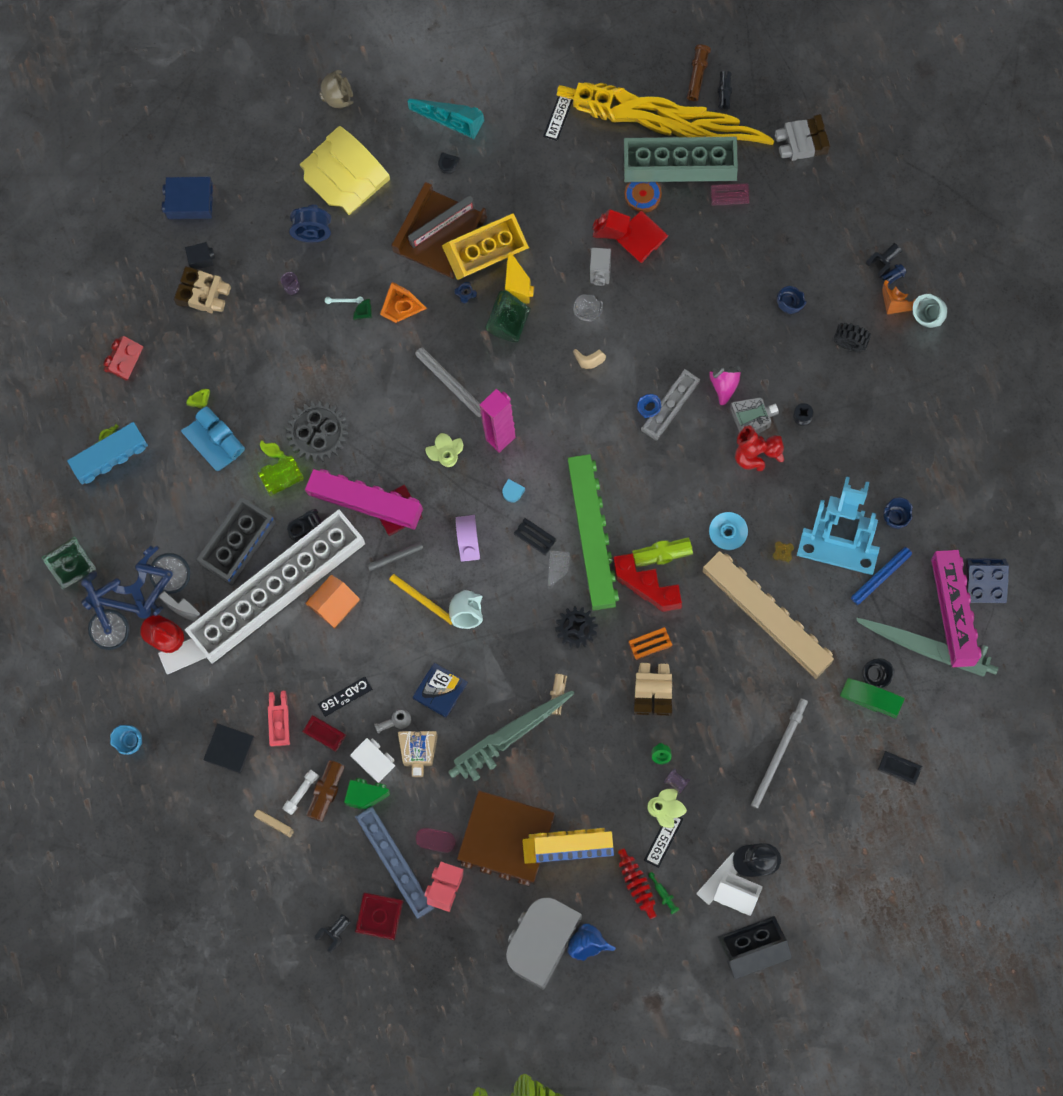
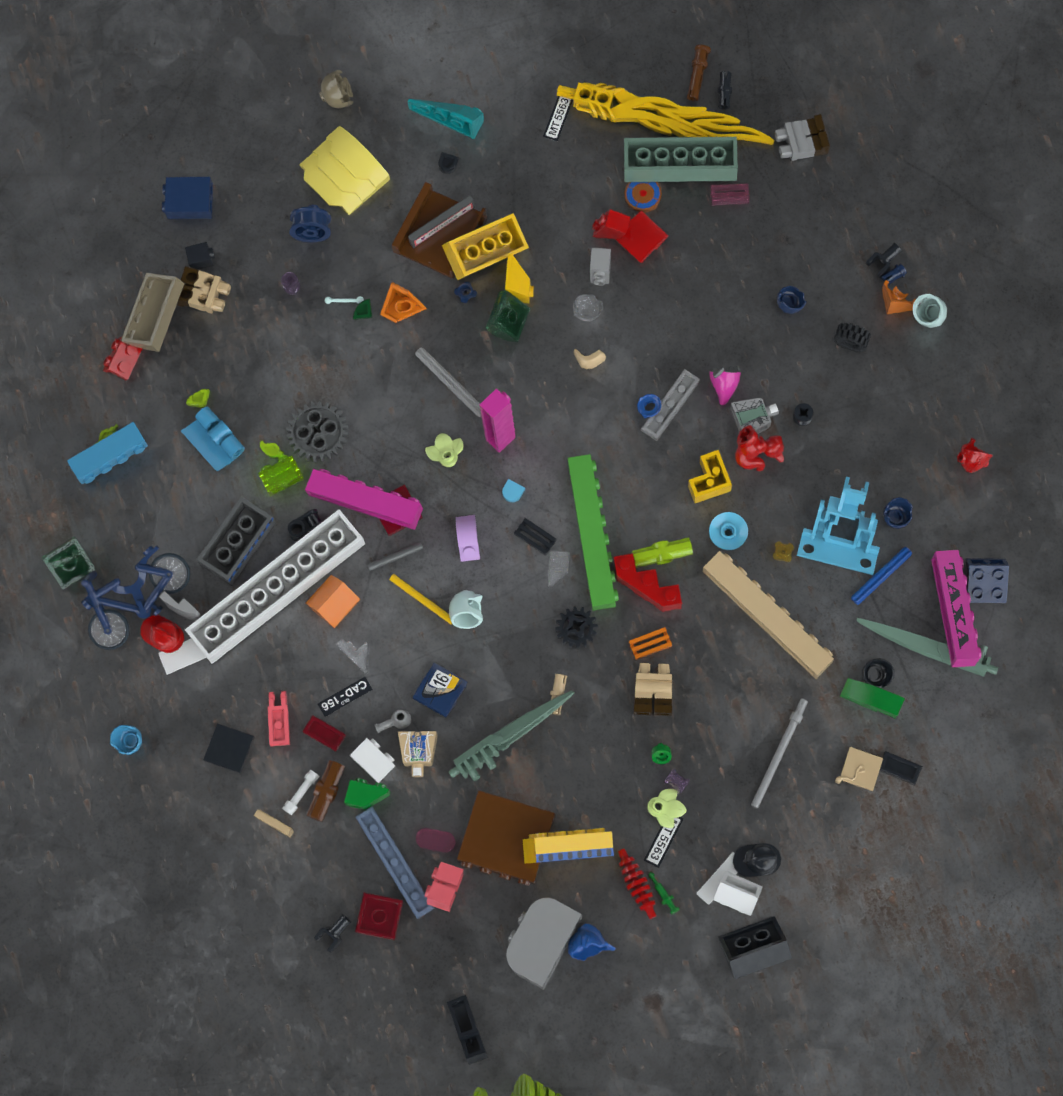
none -> dark tan slope [121,273,184,352]
none -> clear slope [337,639,369,675]
none -> black slope [447,995,488,1065]
none -> yellow brick [688,450,732,503]
none -> tan hat [835,747,883,791]
none -> red helmet [957,438,993,473]

